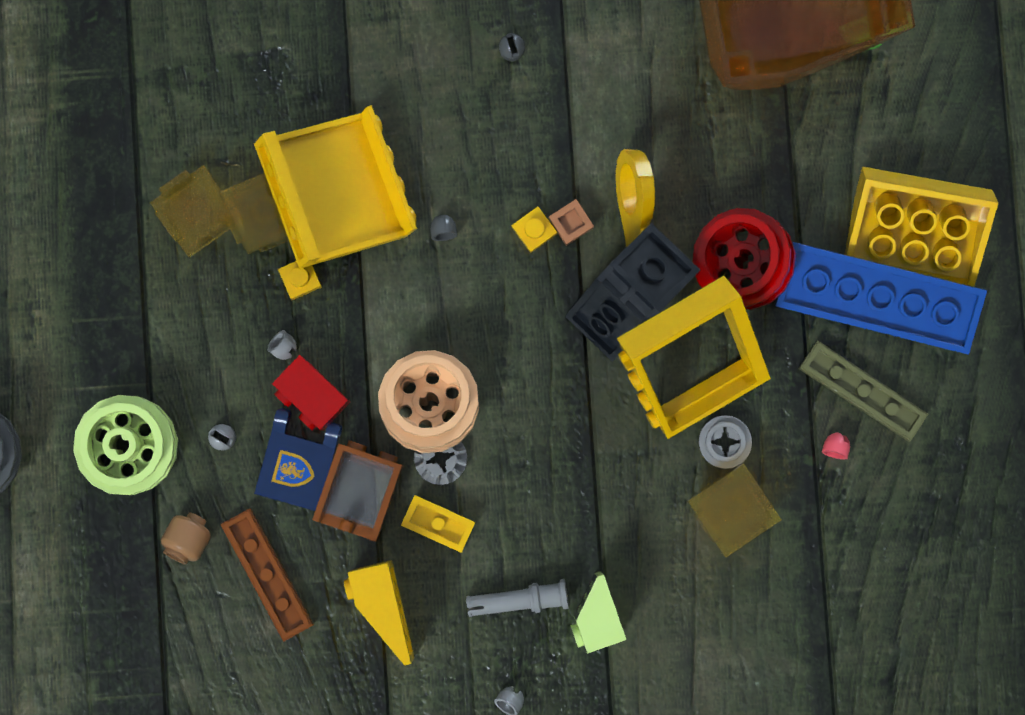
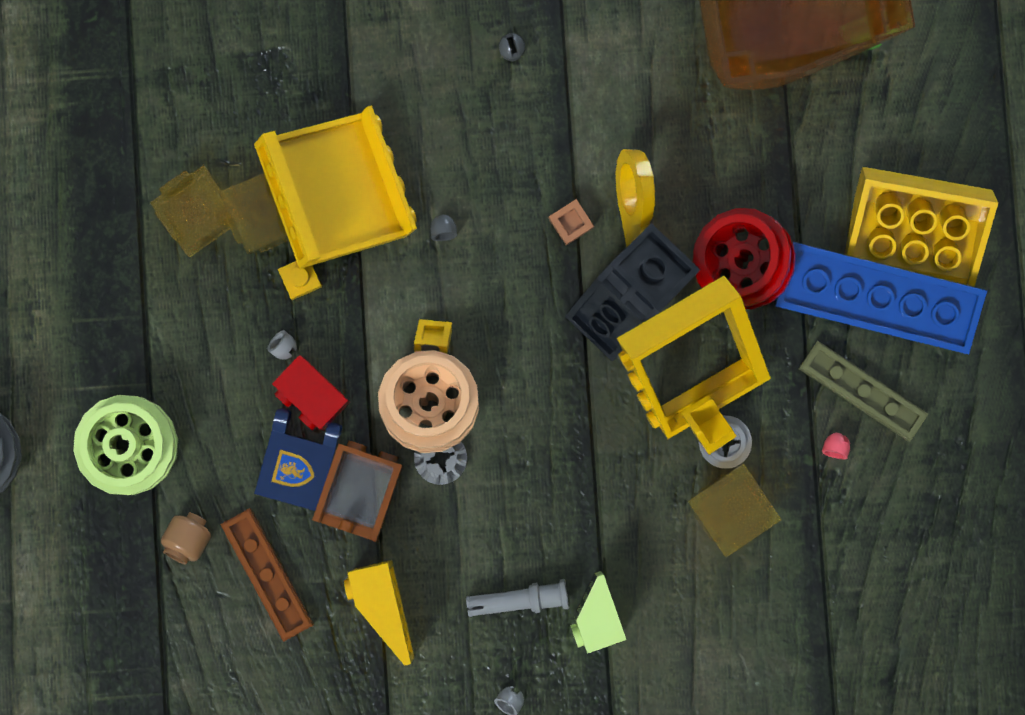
light grey hinge [208,424,236,451] -> none
yellow plate [401,495,475,553] -> none
yellow plate [511,206,557,253] -> none
none -> yellow plate [414,319,452,354]
none -> yellow panel [681,395,737,455]

